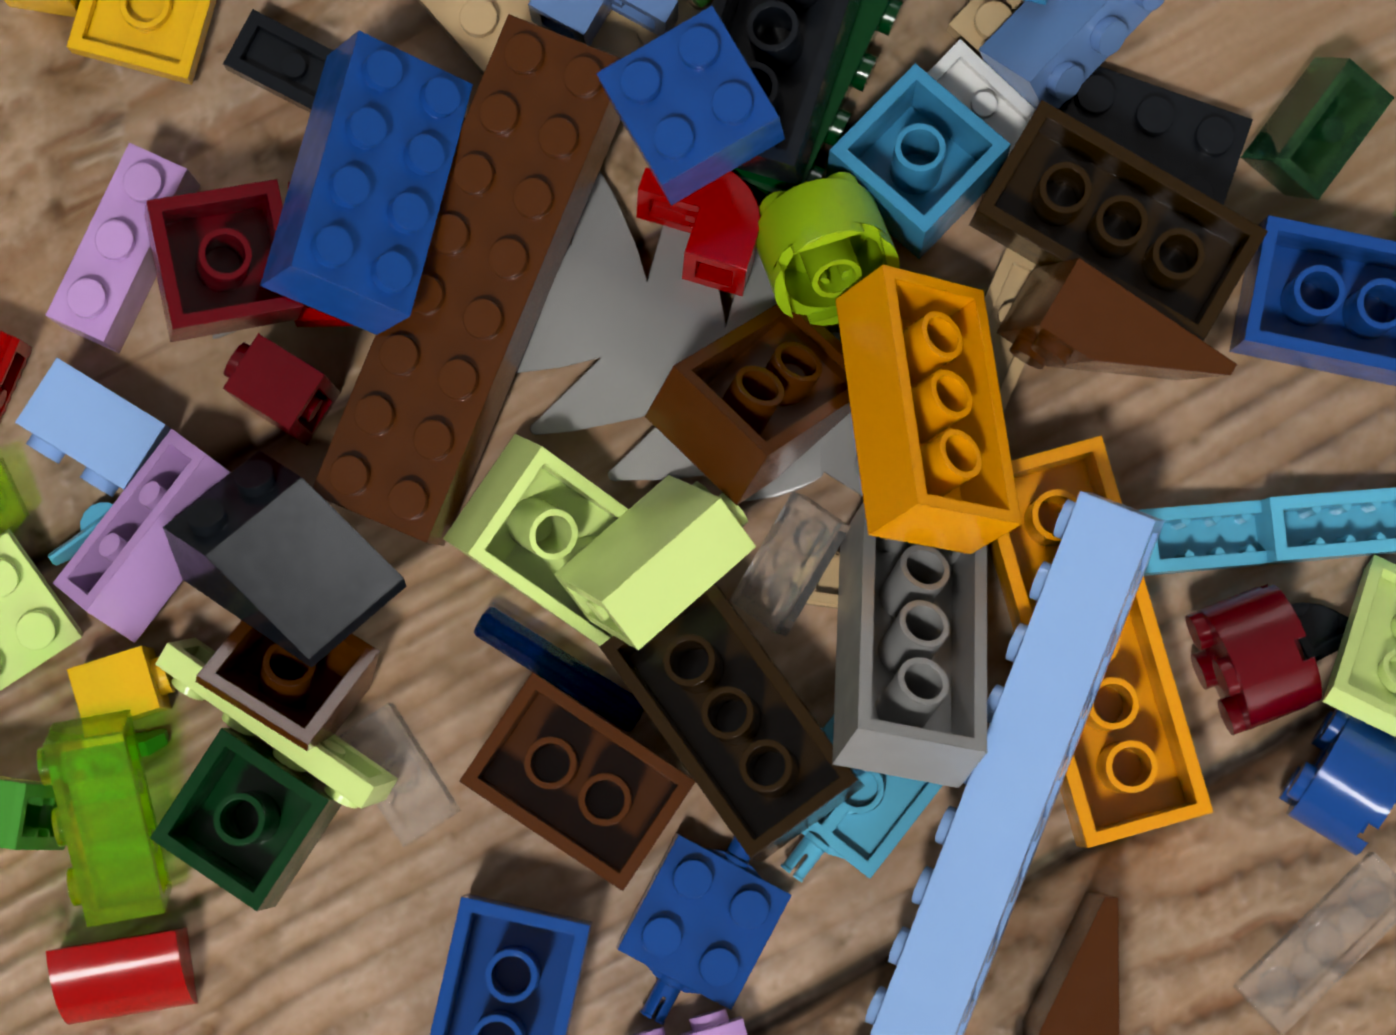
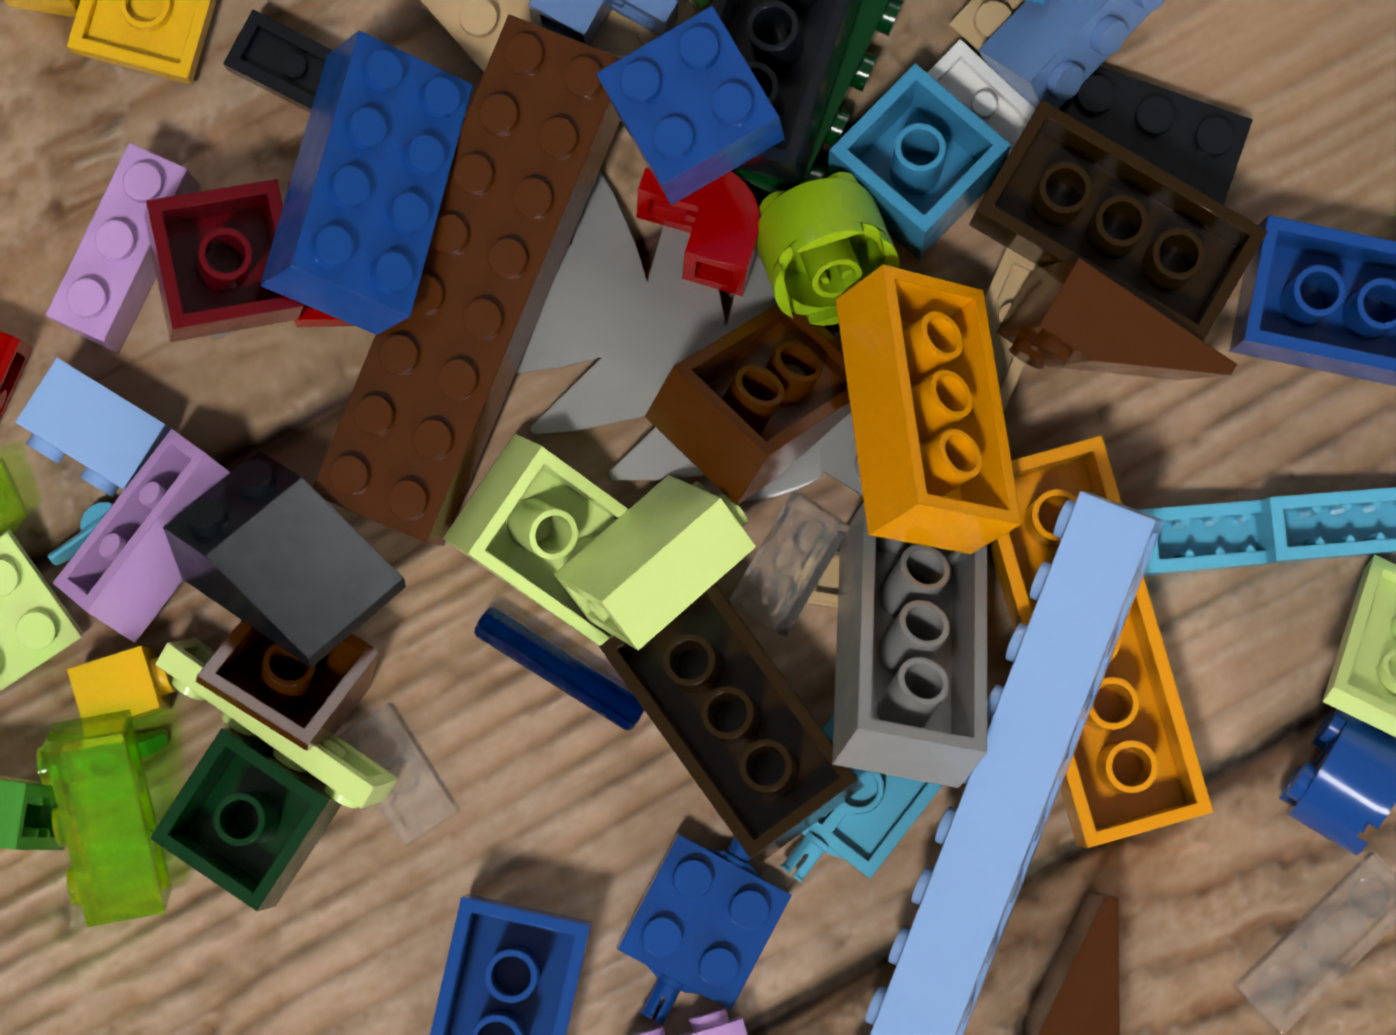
red brick [45,927,198,1025] -> none
dark red brick [223,333,341,446] -> none
reddish brown brick [459,672,695,891] -> none
dark red brick [1185,584,1322,736] -> none
clear green brick [1241,57,1394,200] -> none
black tile [1291,602,1349,662] -> none

